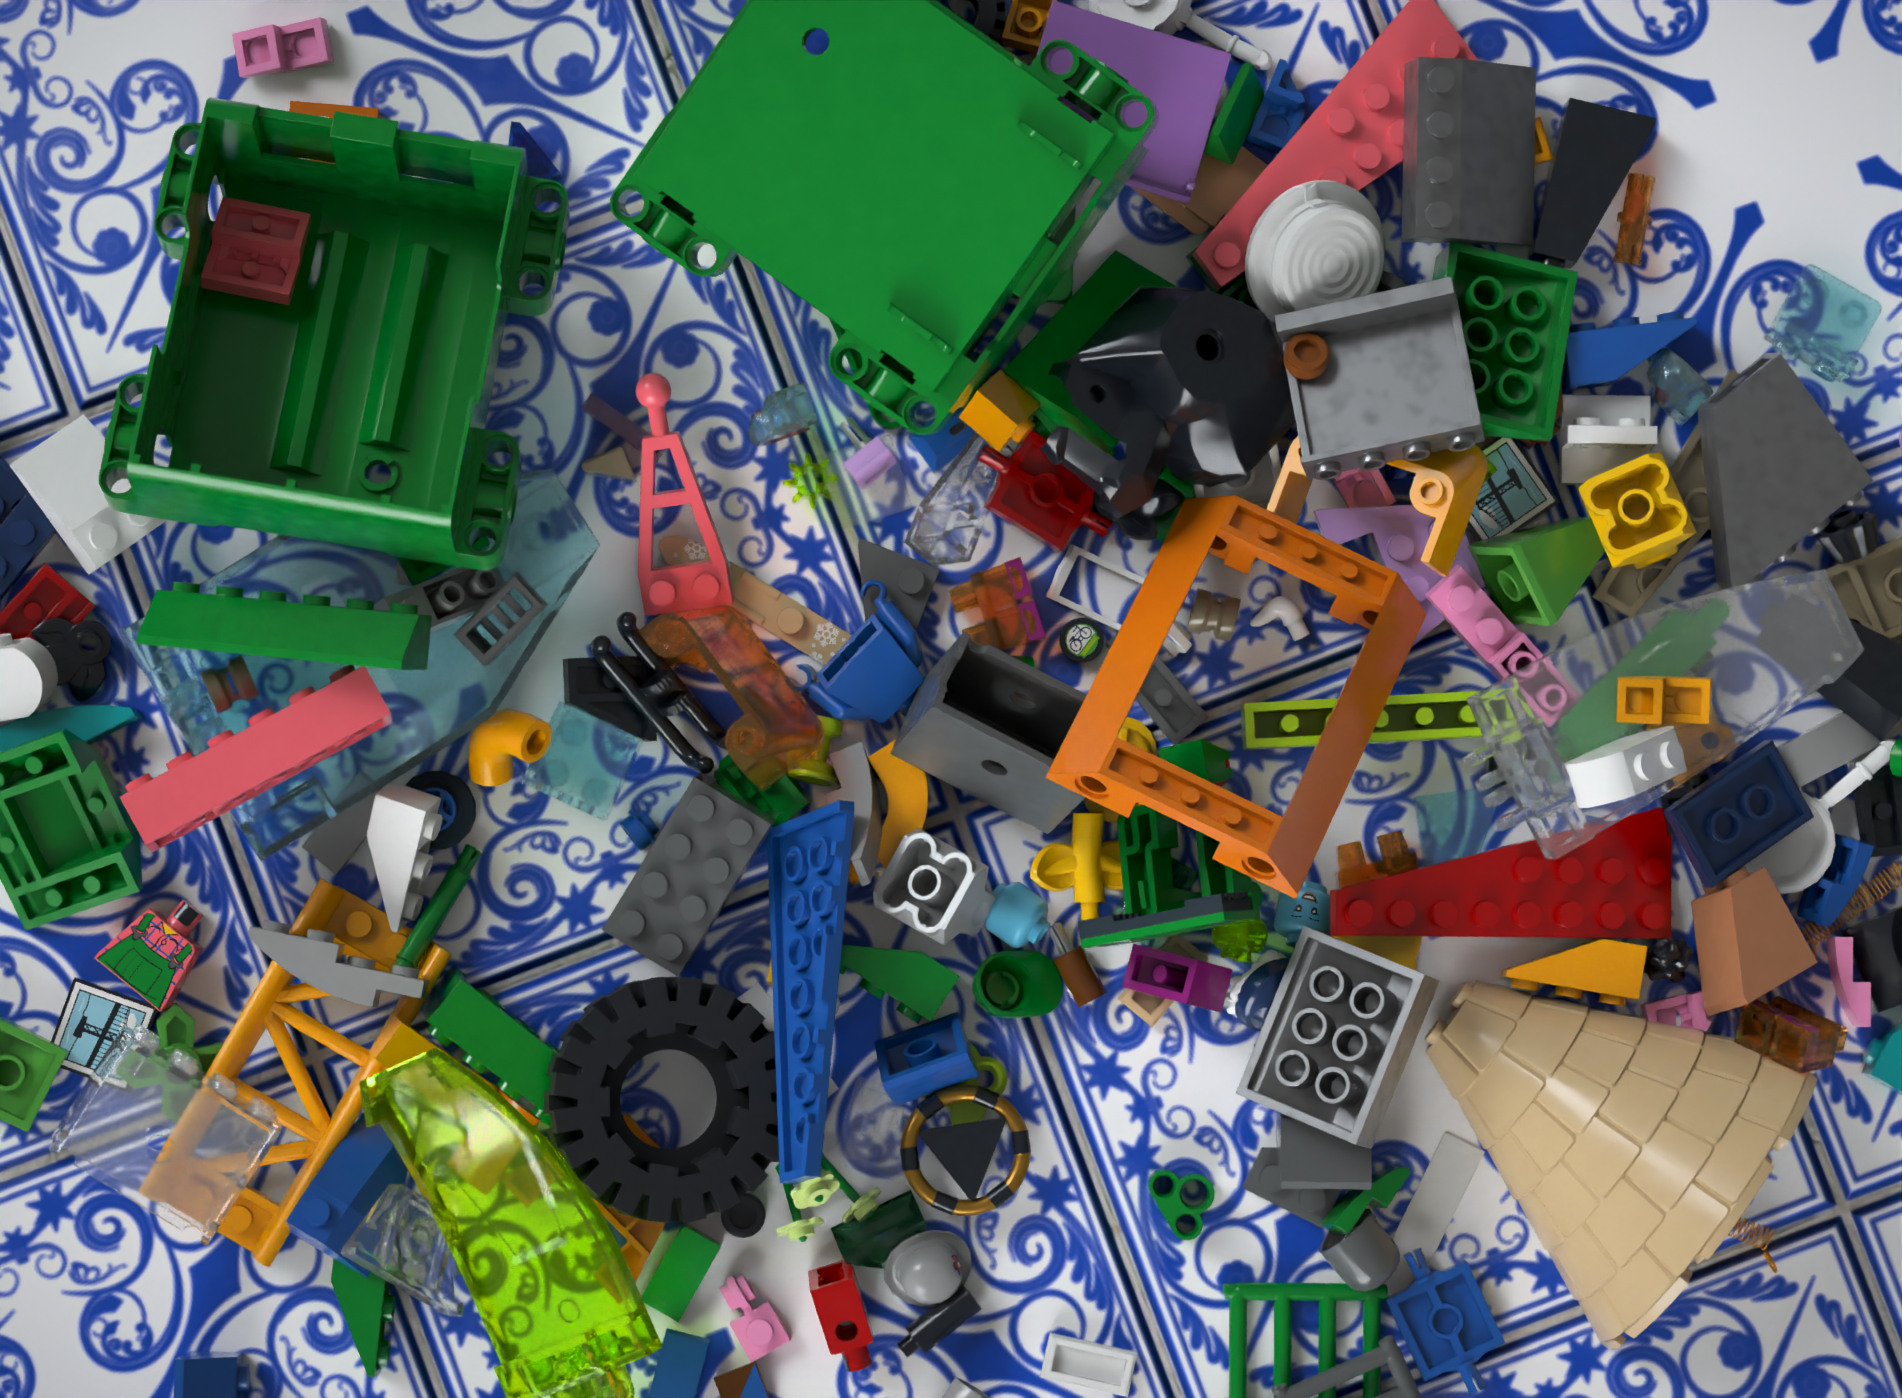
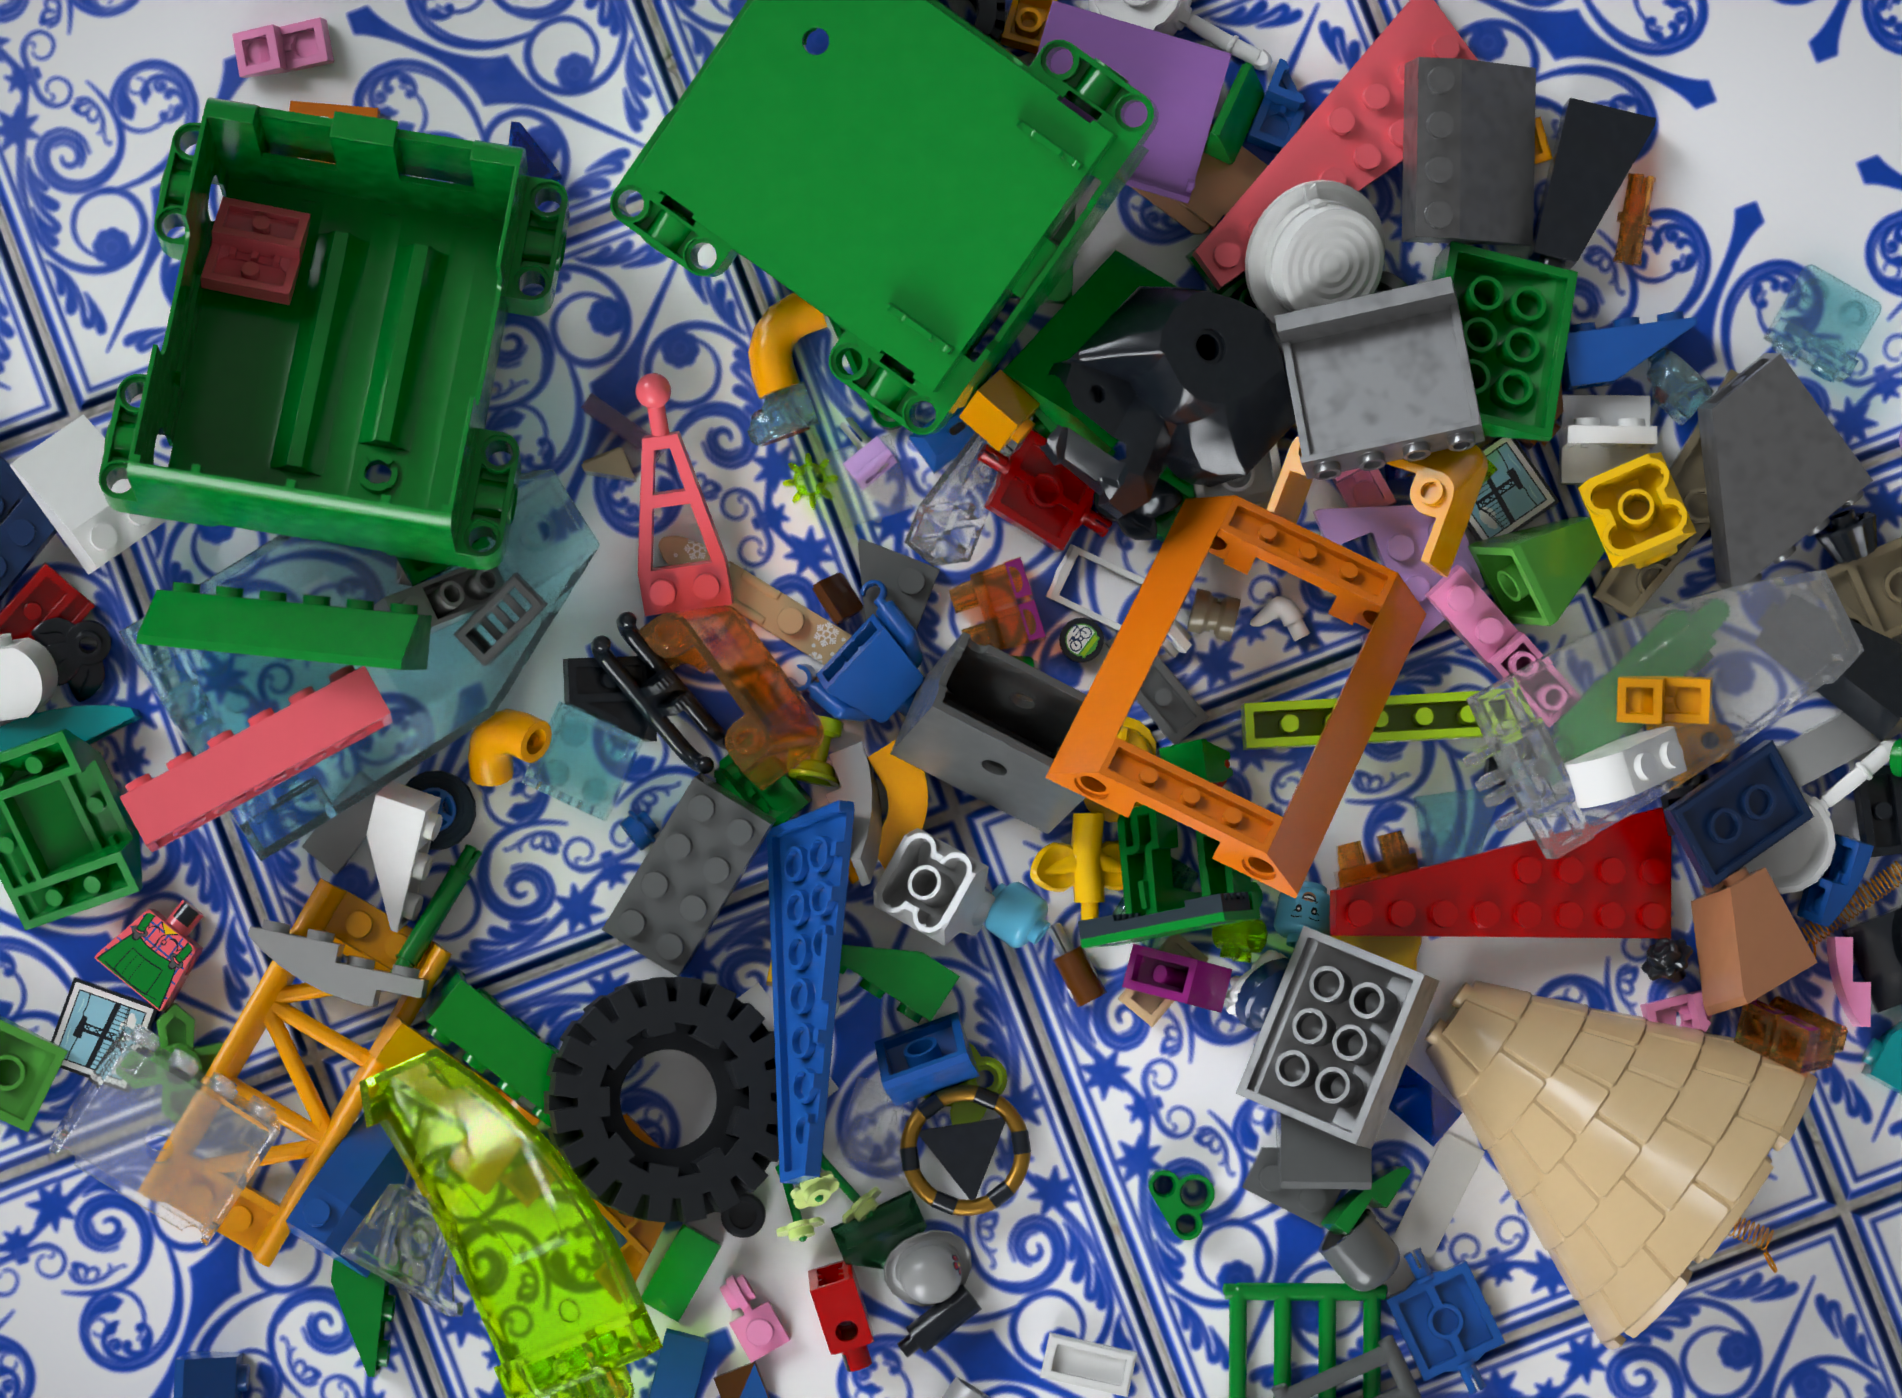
dark tan wheel [200,655,260,714] -> none
green cap [972,950,1063,1019] -> none
dark orange tile [1283,333,1330,379] -> none
light orange slope [1501,939,1648,1006] -> none
none -> light orange cylinder [748,293,827,399]
none -> reddish brown slope [812,573,863,625]
none -> clear blue slope [1388,1064,1462,1147]

